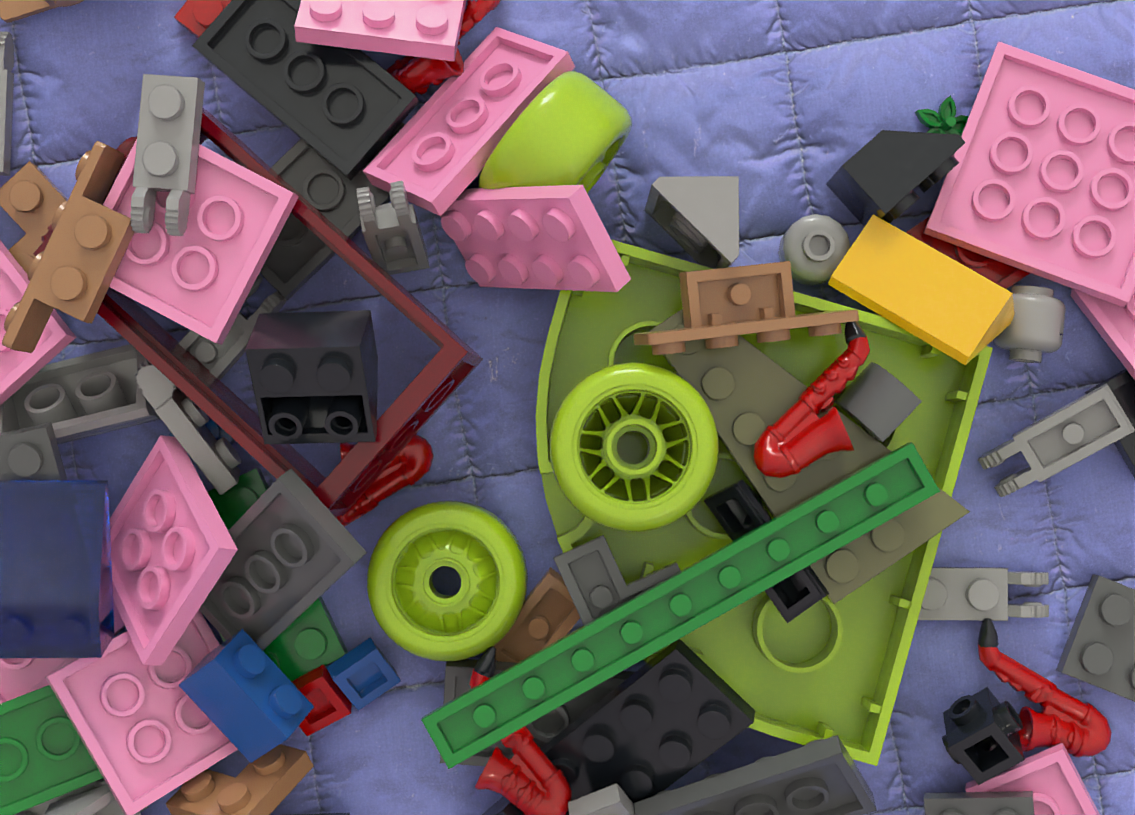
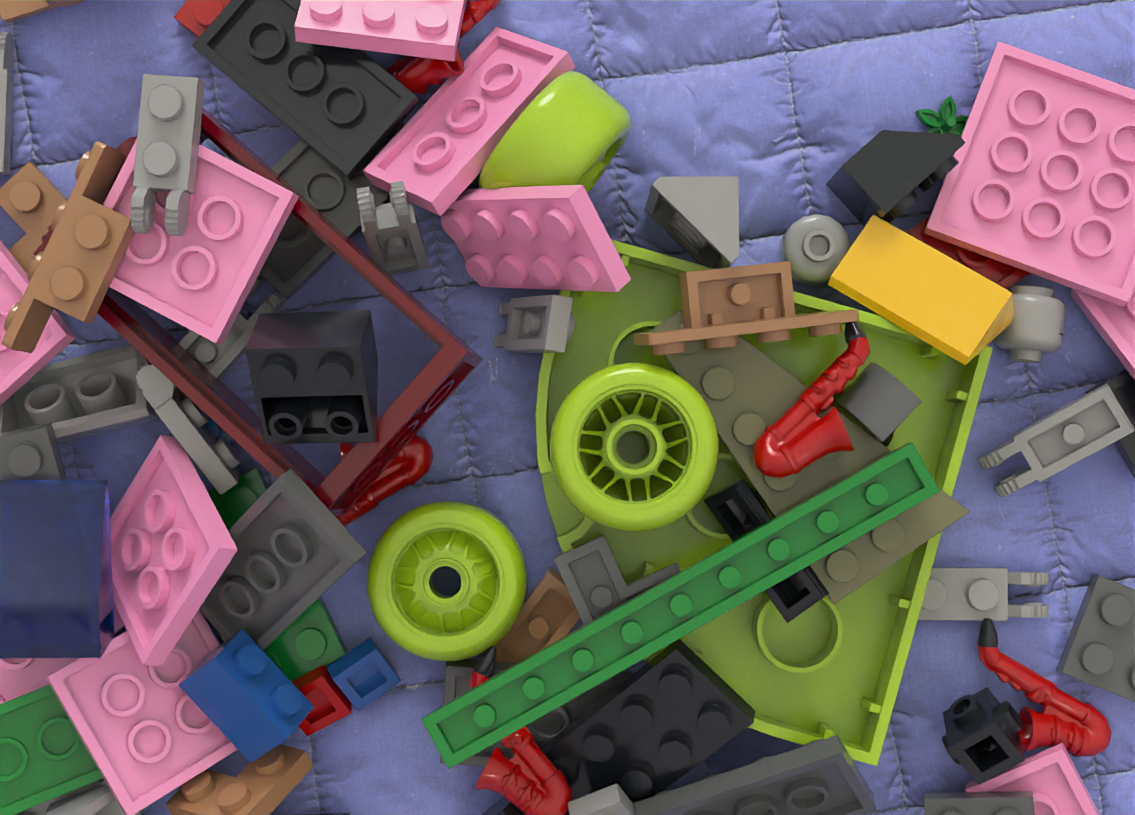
none -> light grey hinge [493,294,575,353]

